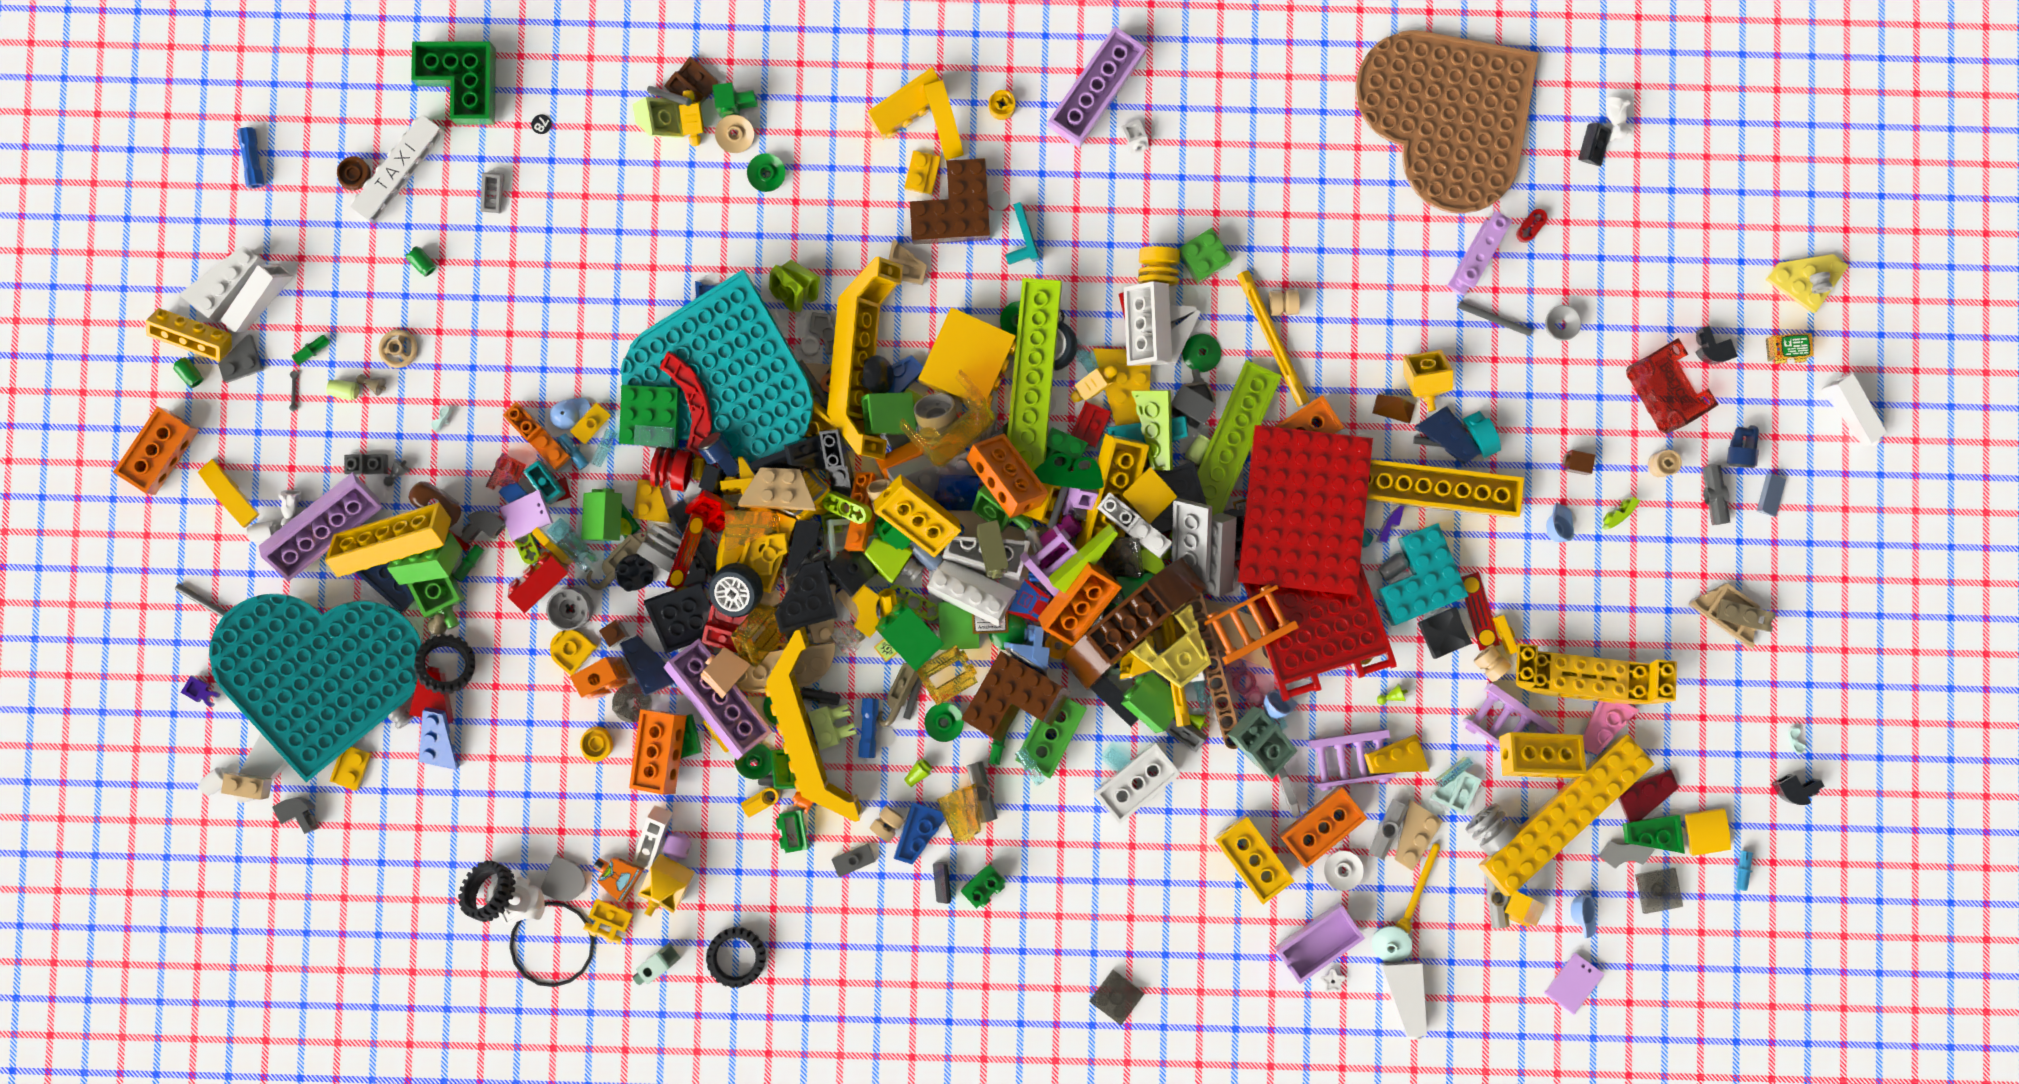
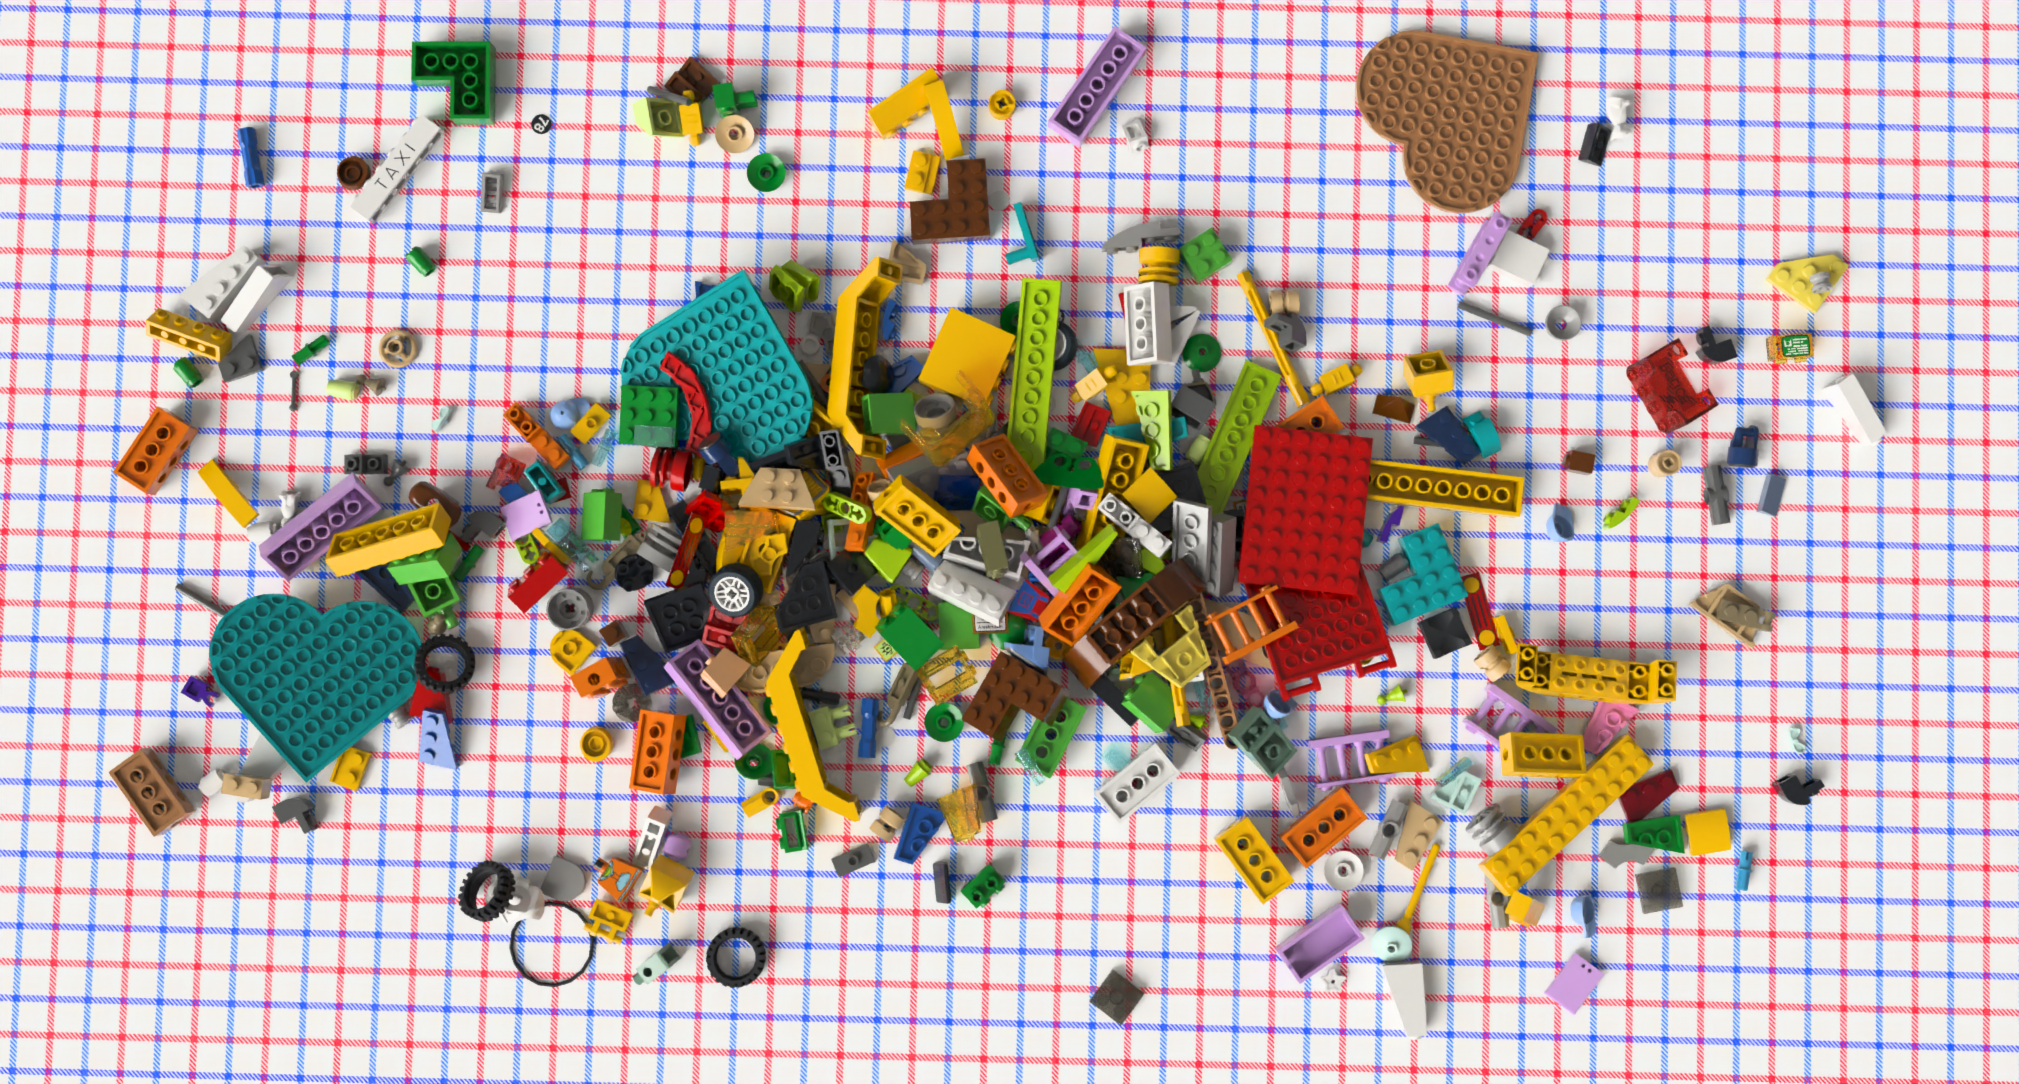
none -> medium nougat brick [108,747,196,837]
none -> blue slope [883,299,899,343]
none -> light grey slope [1102,221,1180,255]
none -> dark grey brick [1264,312,1307,353]
none -> yellow piece [1310,363,1363,397]
none -> white brick [1487,230,1550,288]

